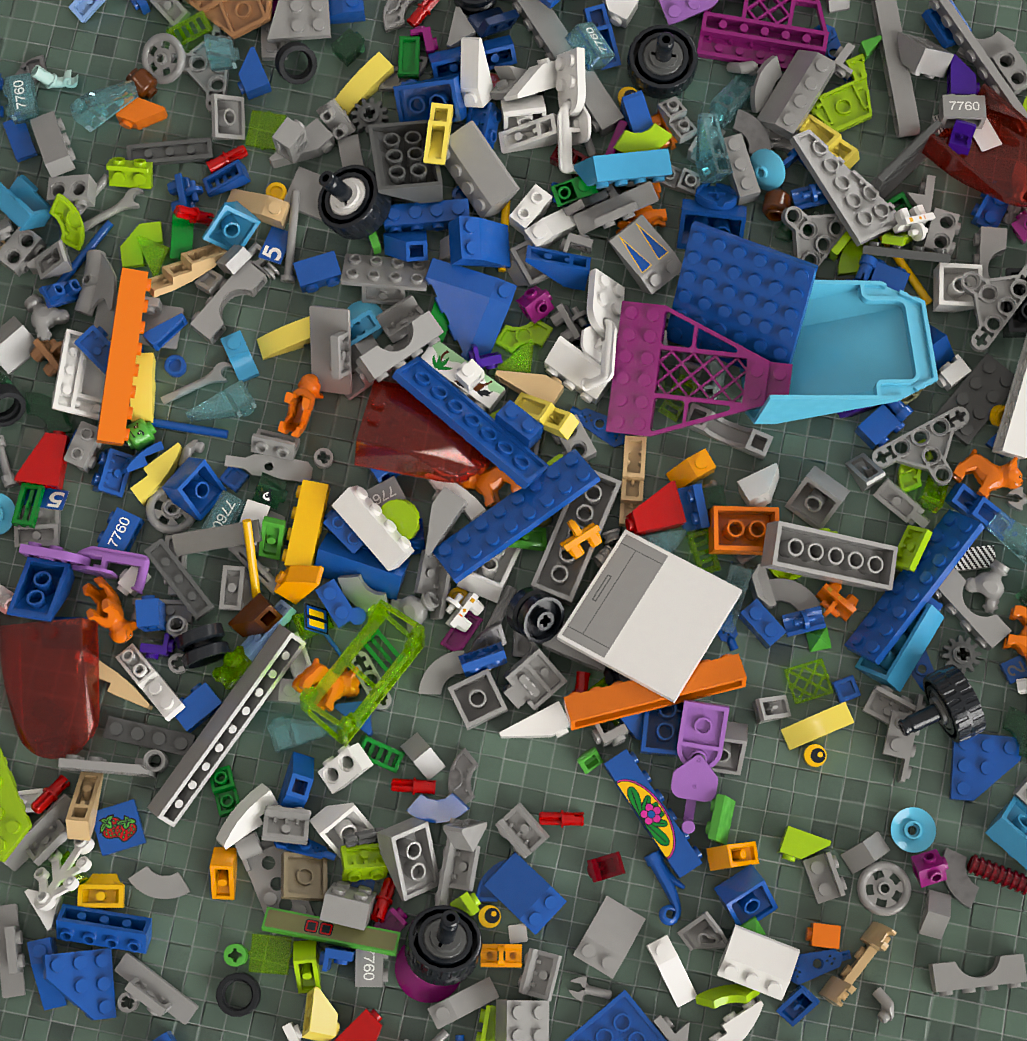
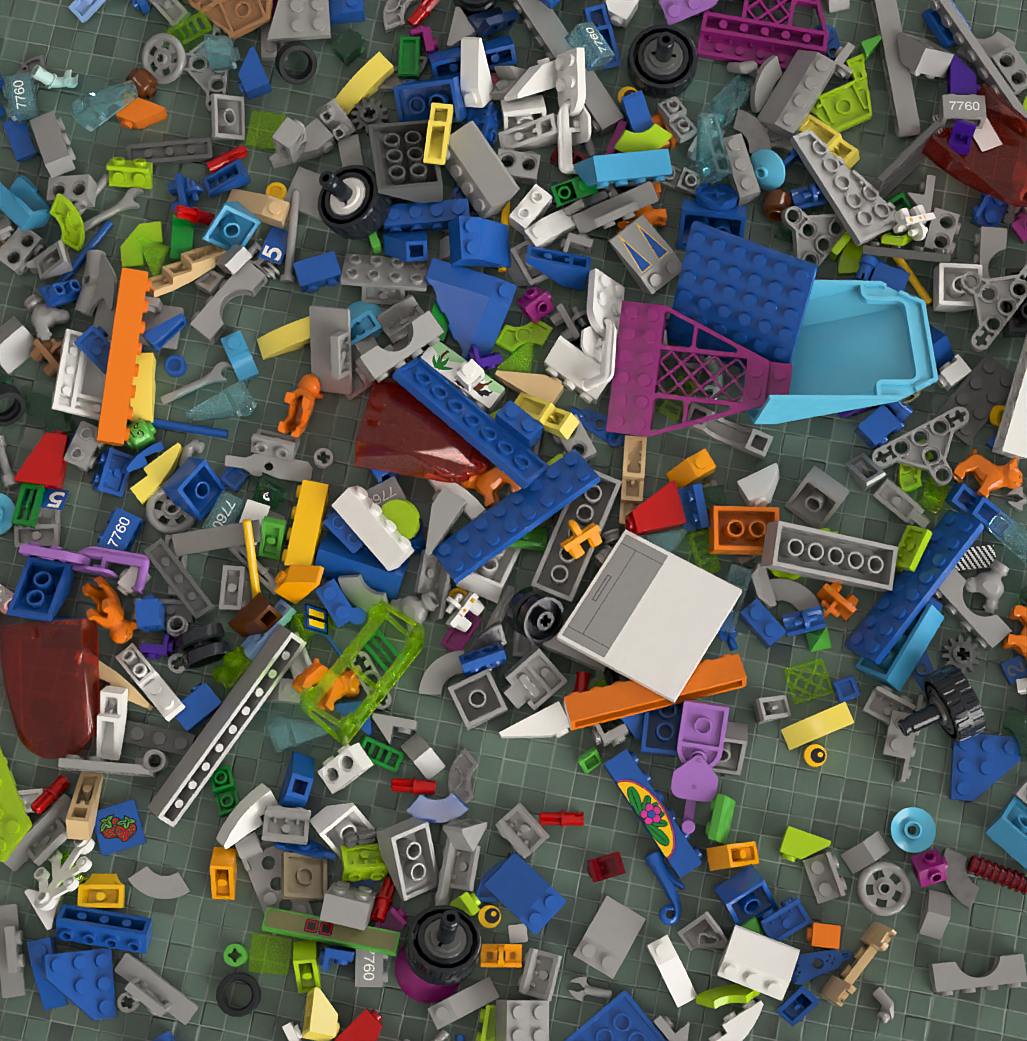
none -> white slope [96,686,128,760]
none -> light grey slope [372,713,418,745]
none -> light grey brick [497,147,541,186]
none -> blue bracket [759,896,812,942]

